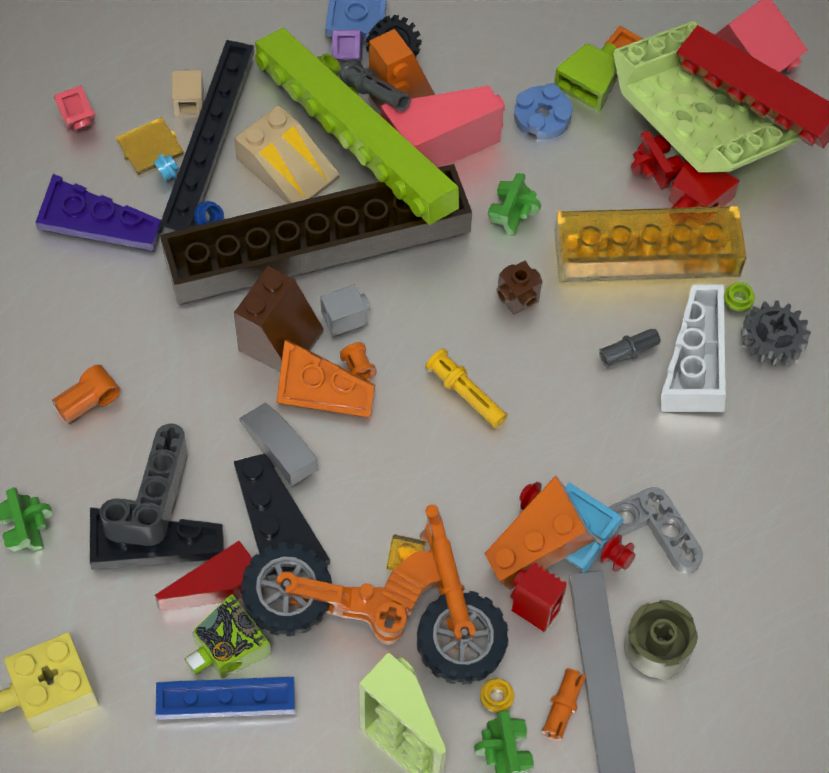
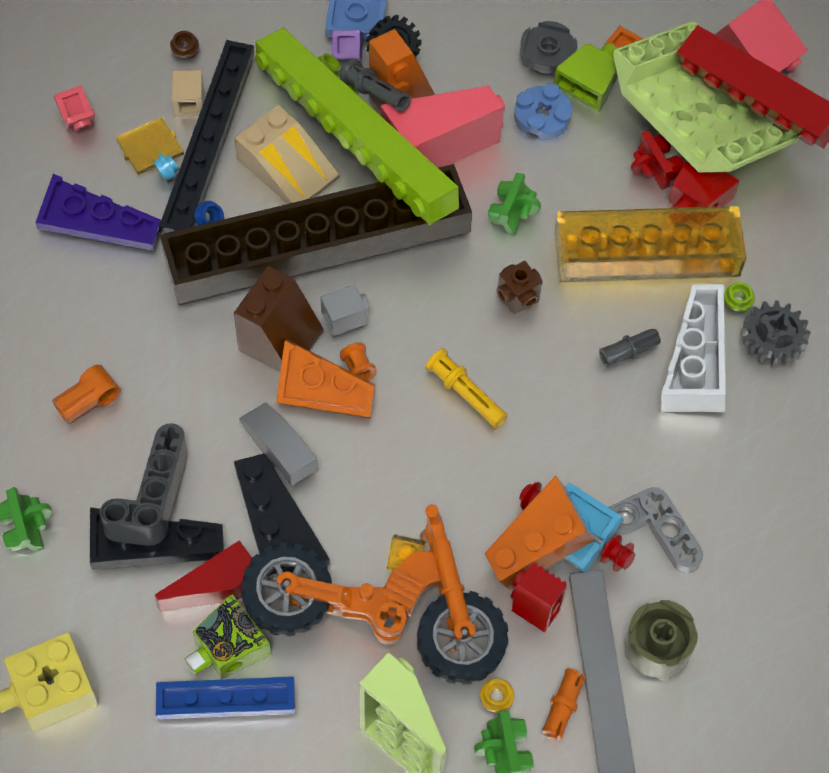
none -> reddish brown plate [170,31,199,58]
none -> dark grey plate [520,21,577,74]

